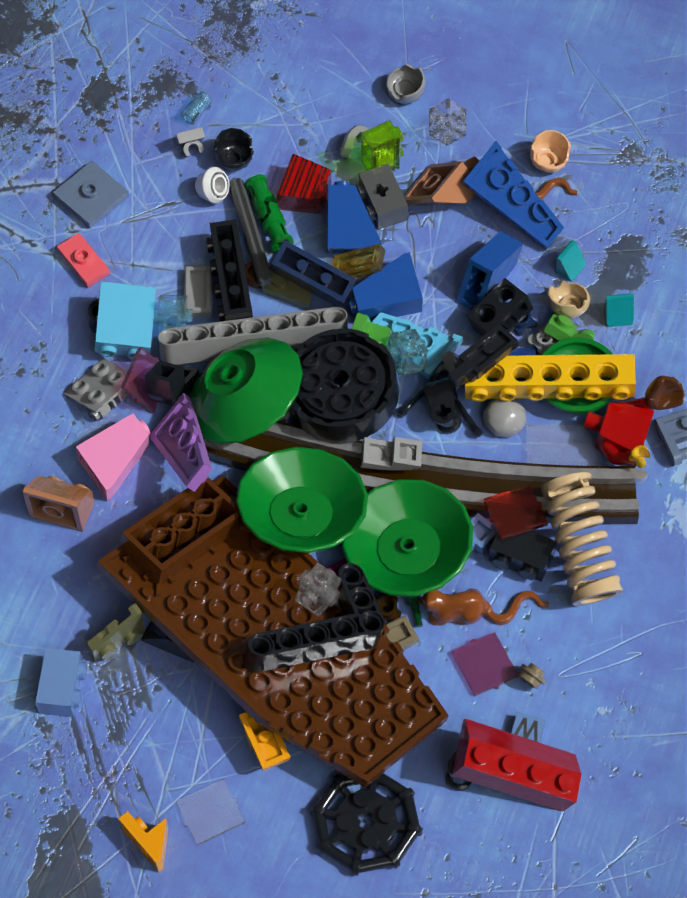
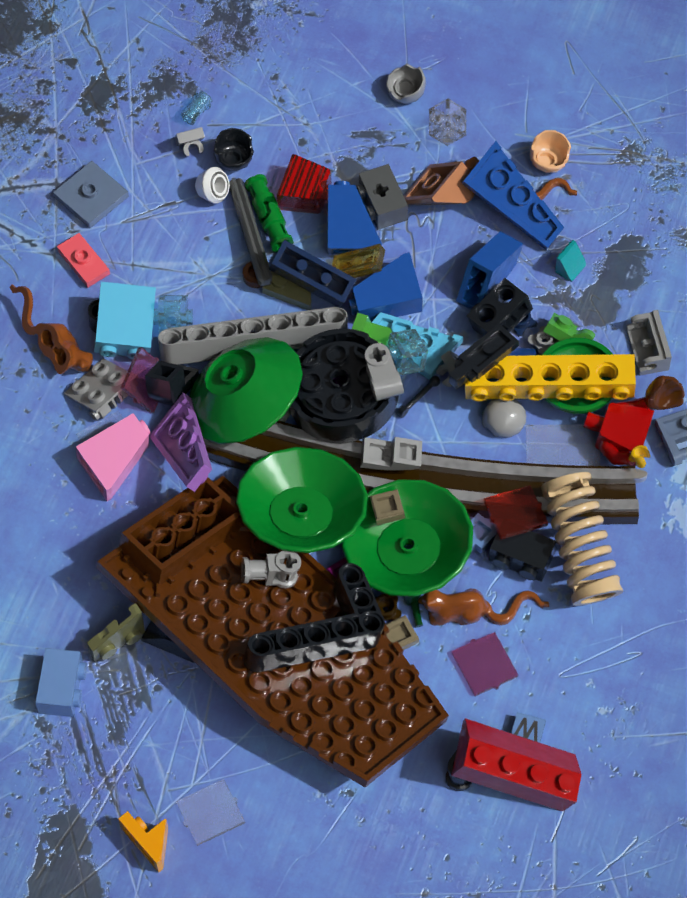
nougat slope [23,475,95,532] -> none
light grey tile [184,266,212,318] -> none
black brick [206,219,253,322] -> none
light orange slope [239,712,291,771] -> none
clear brick [295,563,342,617] -> none
black plate [310,773,423,876] -> none
hair [339,125,382,159] -> none
clear neon green brick [361,120,404,171] -> none
black piece [424,377,461,434] -> none
black hinge [457,393,483,437] -> none
dark tan plate [518,663,546,689] -> none
tan hair [547,281,590,319] -> none
teal slope [604,293,634,327] -> none
none -> dark orange animal [9,285,93,374]
none -> light grey connector [241,551,301,588]
none -> light grey piece [365,343,404,401]
none -> dark tan tile [370,489,405,525]
none -> light grey hinge [626,310,672,376]

